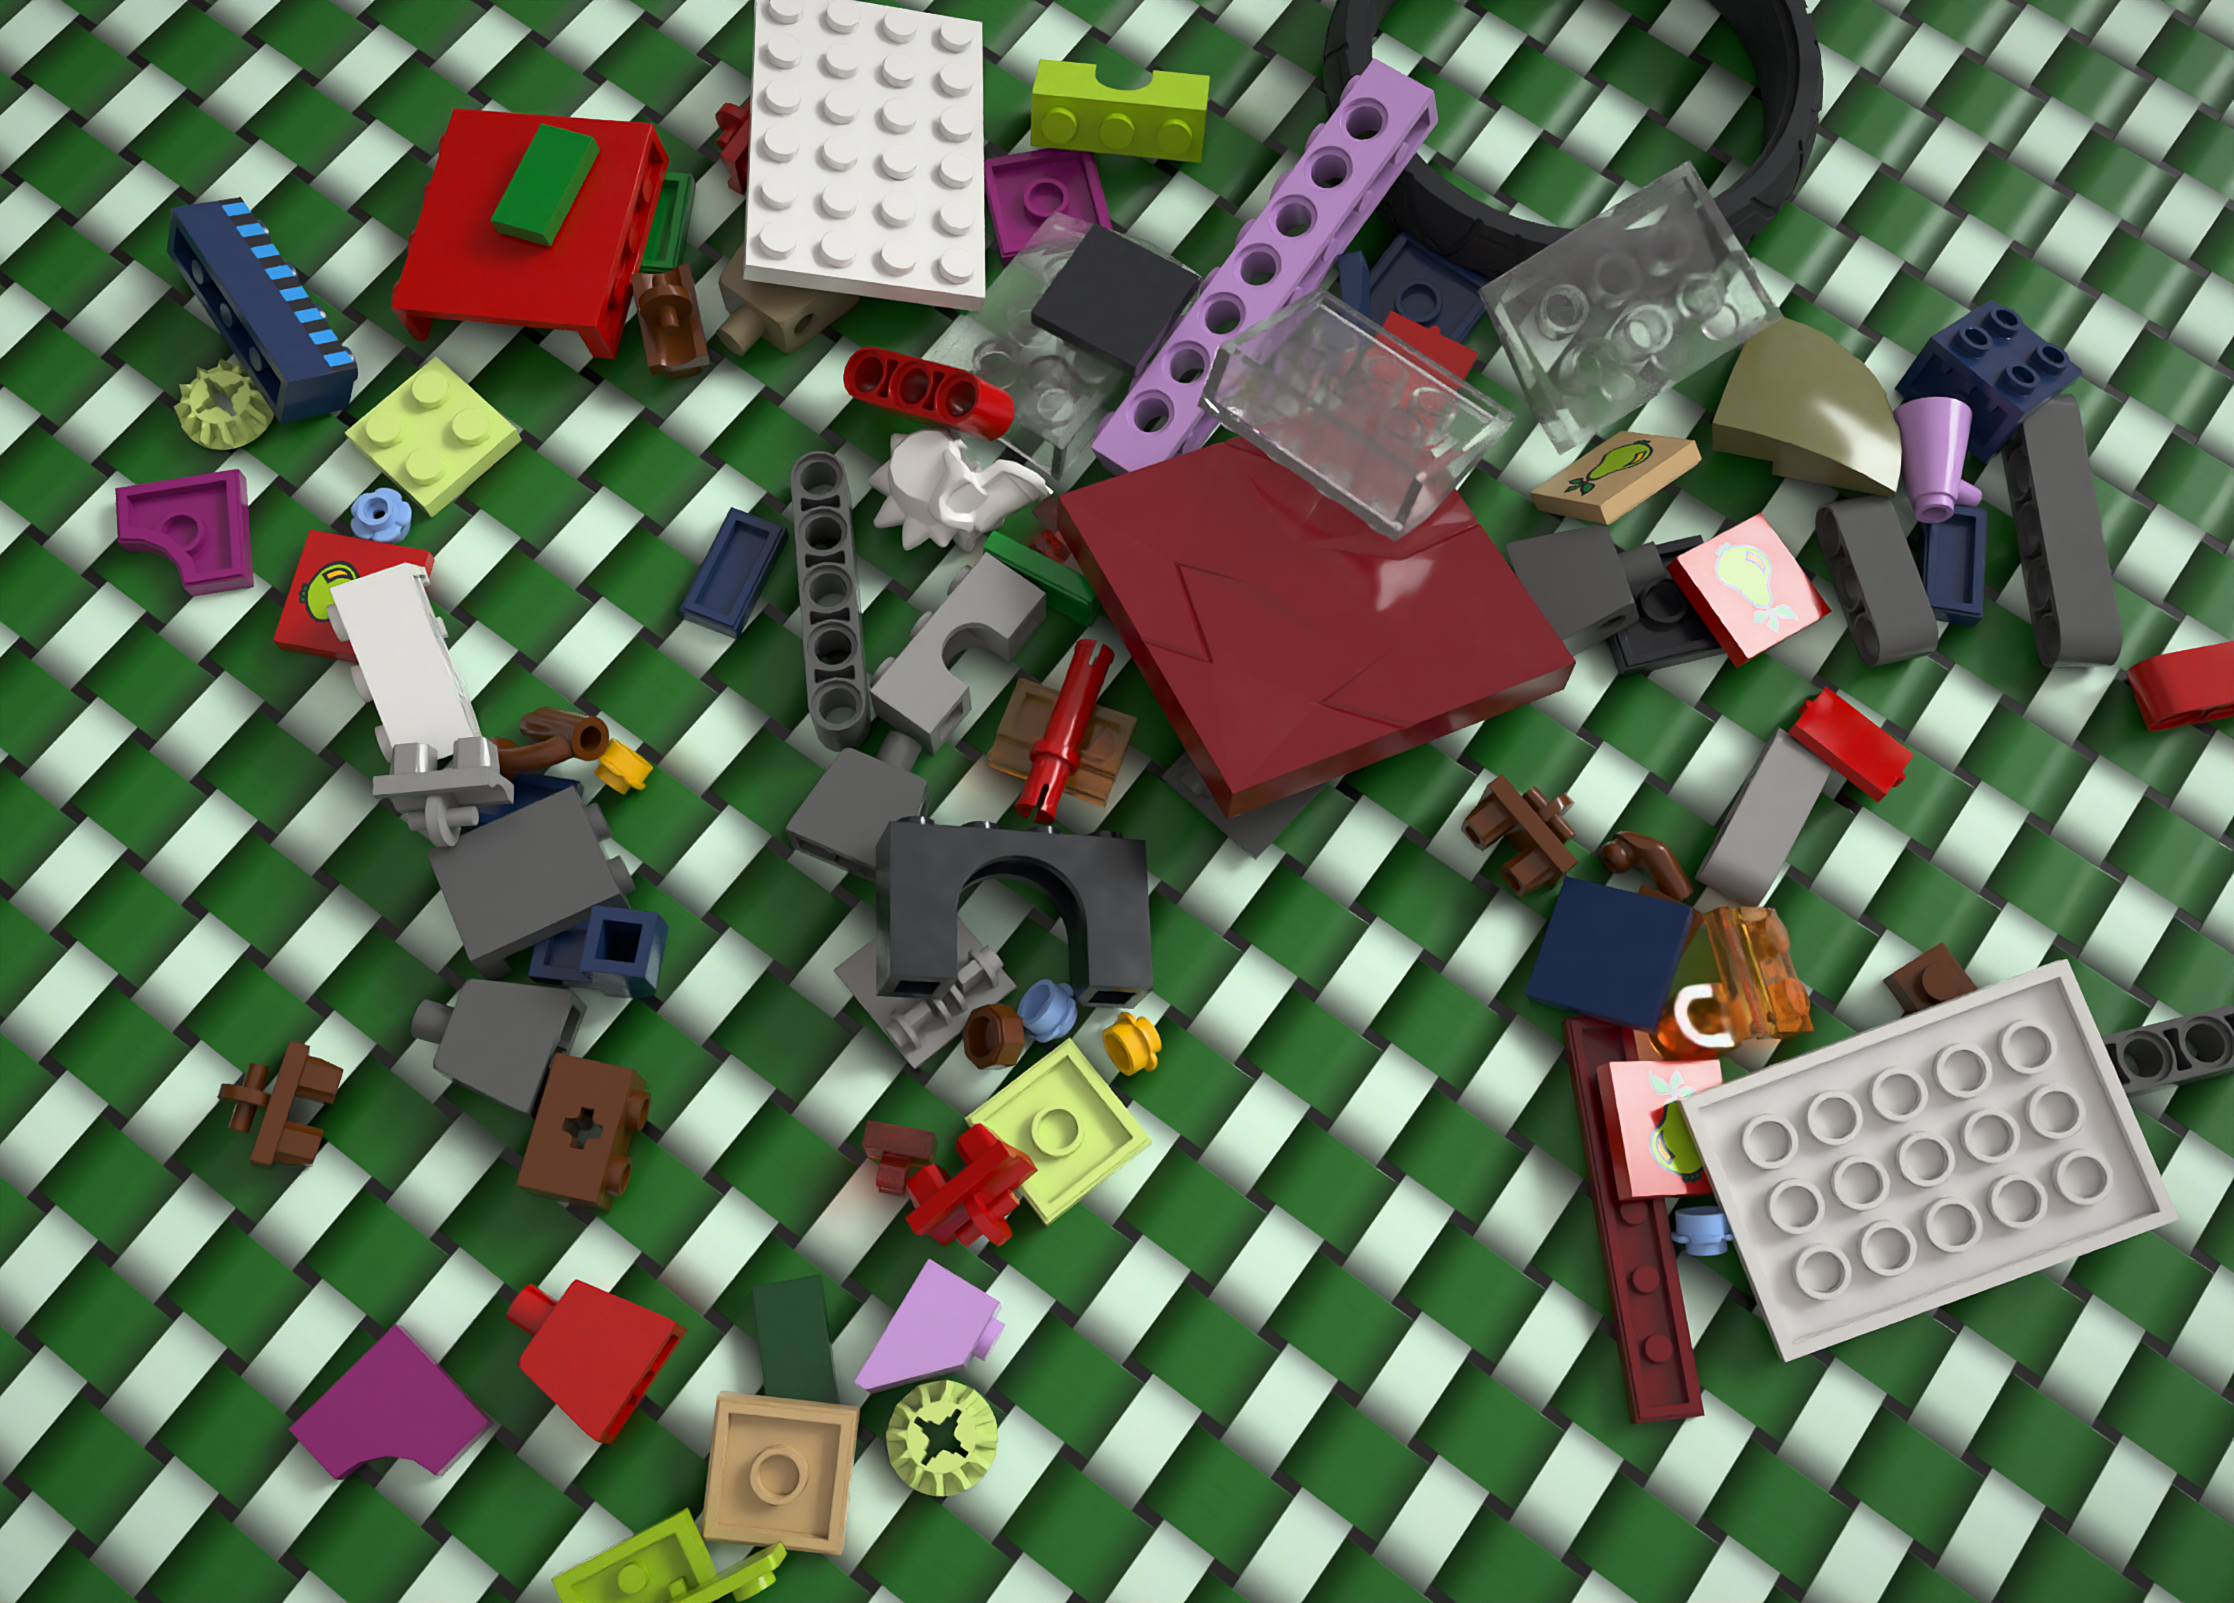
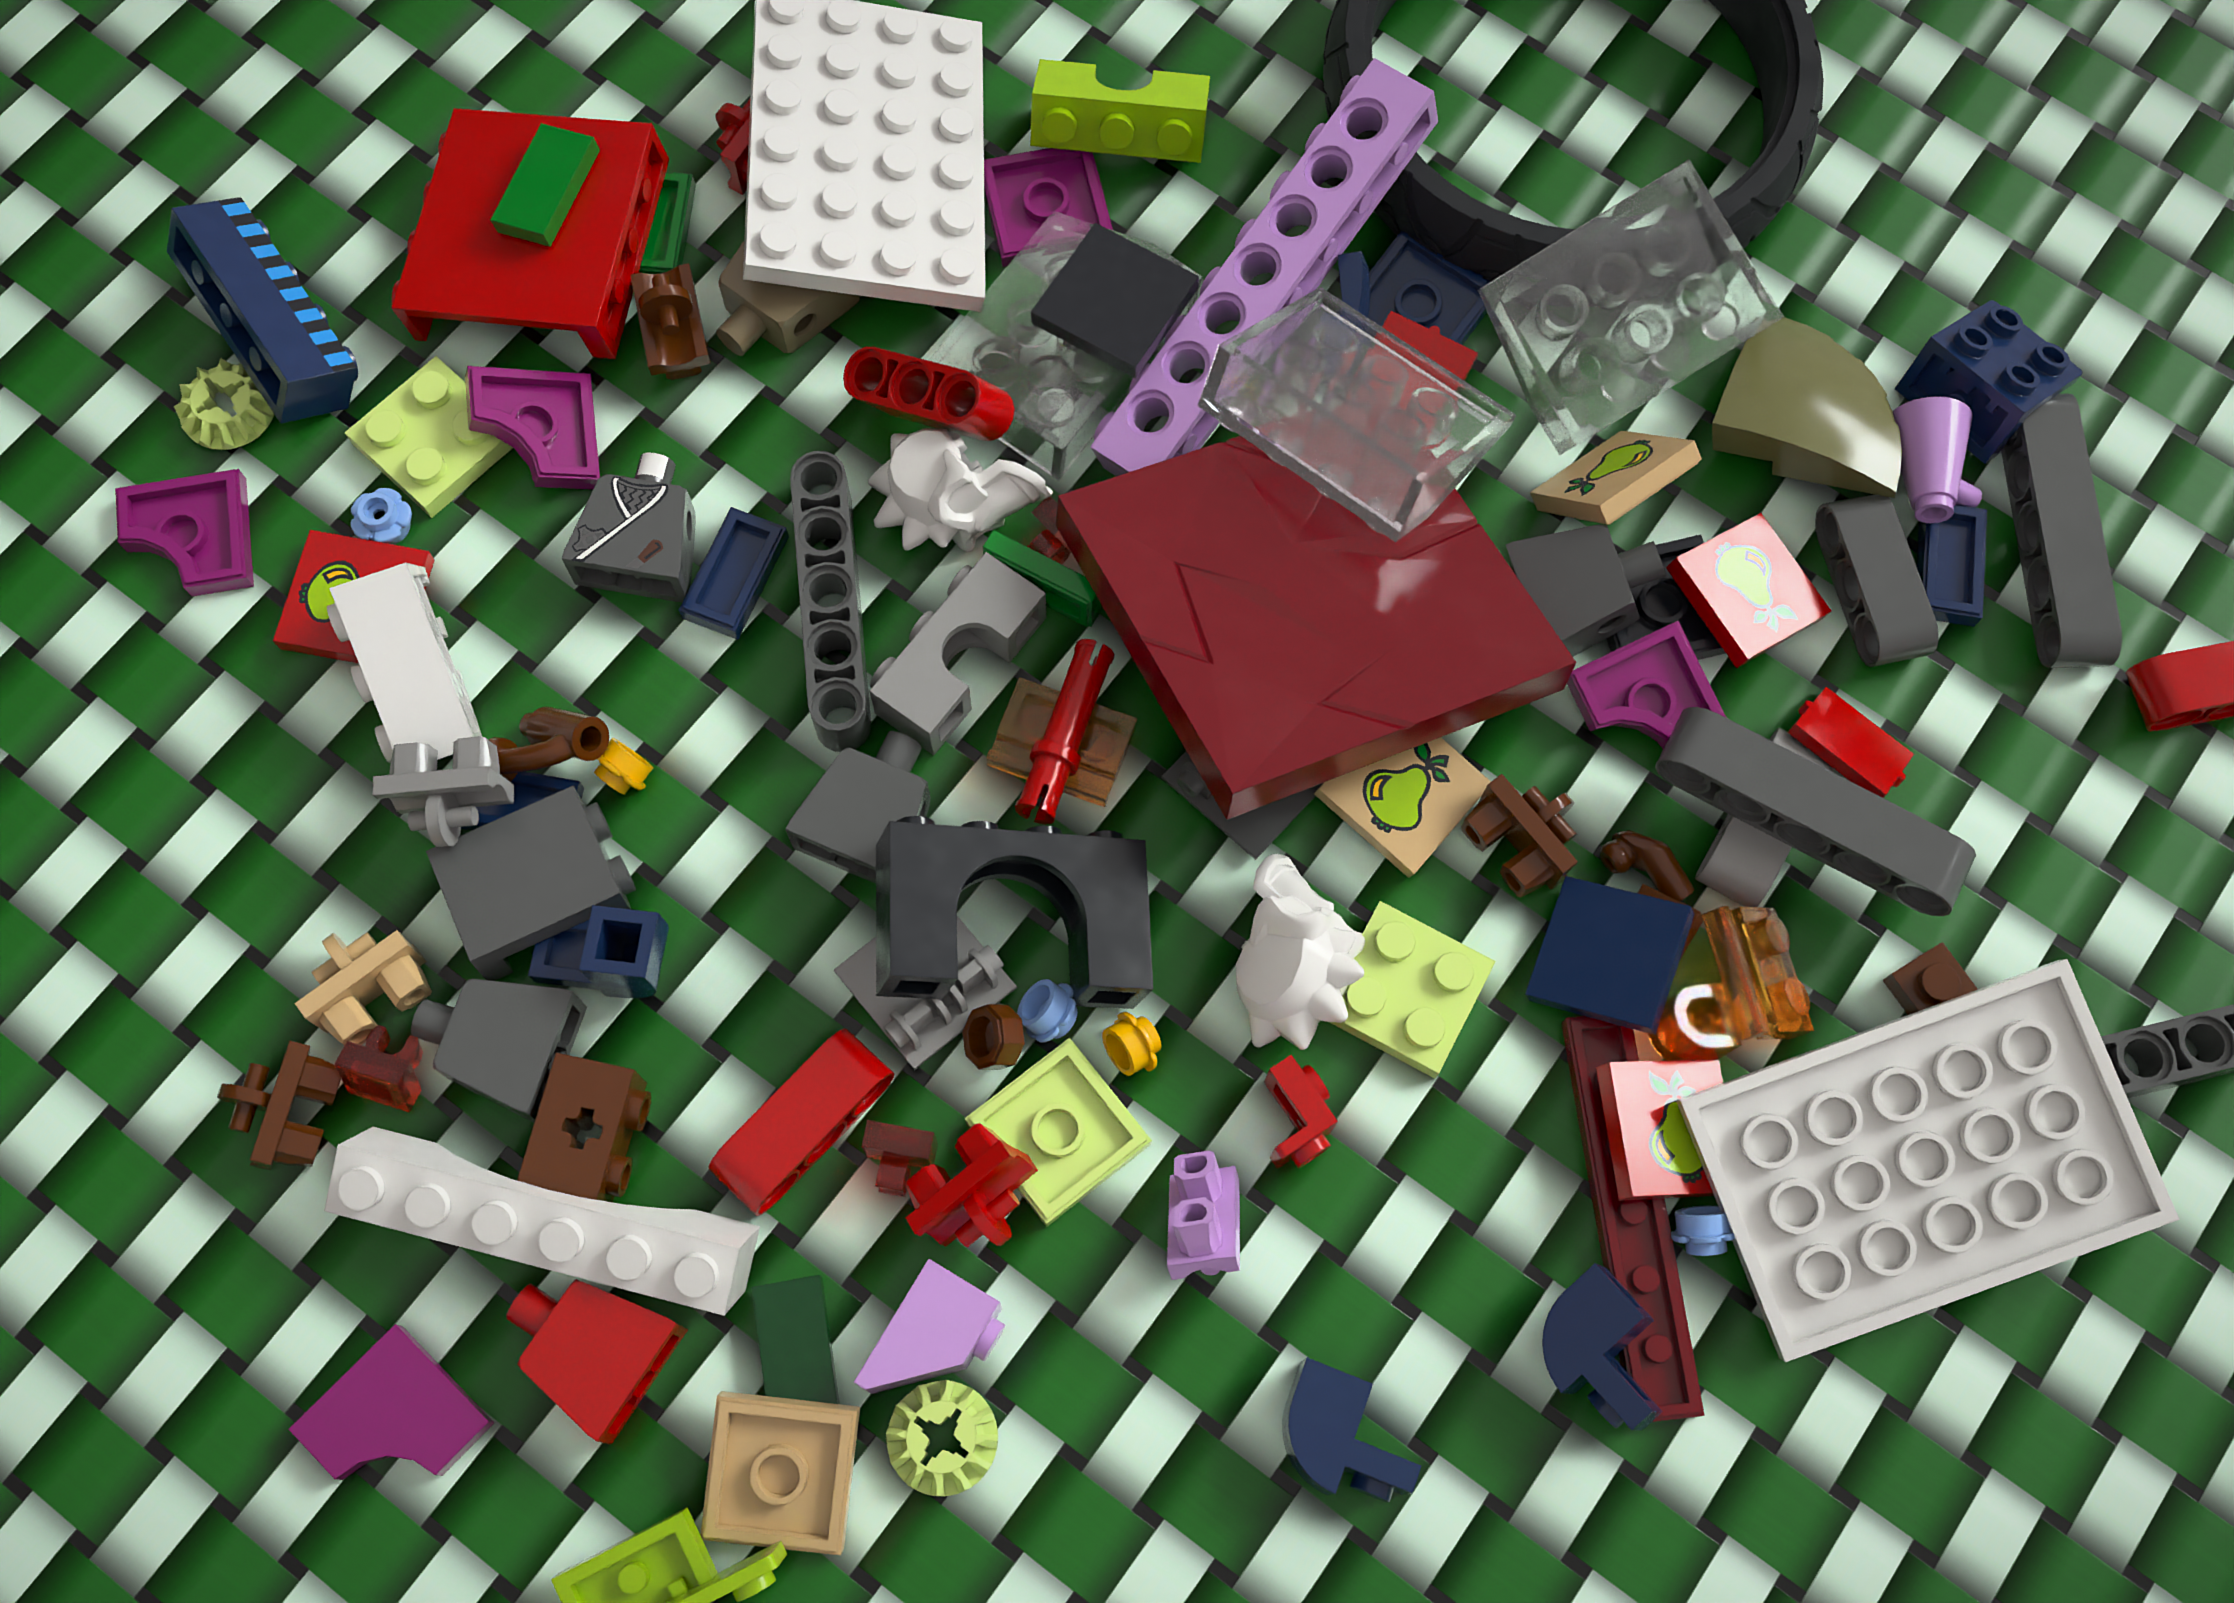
none -> tan hips [294,930,432,1050]
none -> white arch [324,1127,760,1316]
none -> clear red tile [334,1025,423,1113]
none -> magenta tile [465,366,600,489]
none -> dark grey torso [562,453,696,603]
none -> red beam [708,1028,895,1216]
none -> lavender hips [1167,1151,1240,1280]
none -> white head [1236,854,1365,1050]
none -> red bracket [1264,1054,1338,1169]
none -> dark blue brick [1282,1357,1421,1503]
none -> tan tile [1314,737,1491,878]
none -> yellowish green plate [1329,901,1496,1079]
none -> dark blue brick [1542,1263,1663,1431]
none -> magenta tile [1567,621,1726,749]
none -> dark grey beam [1655,707,1976,916]

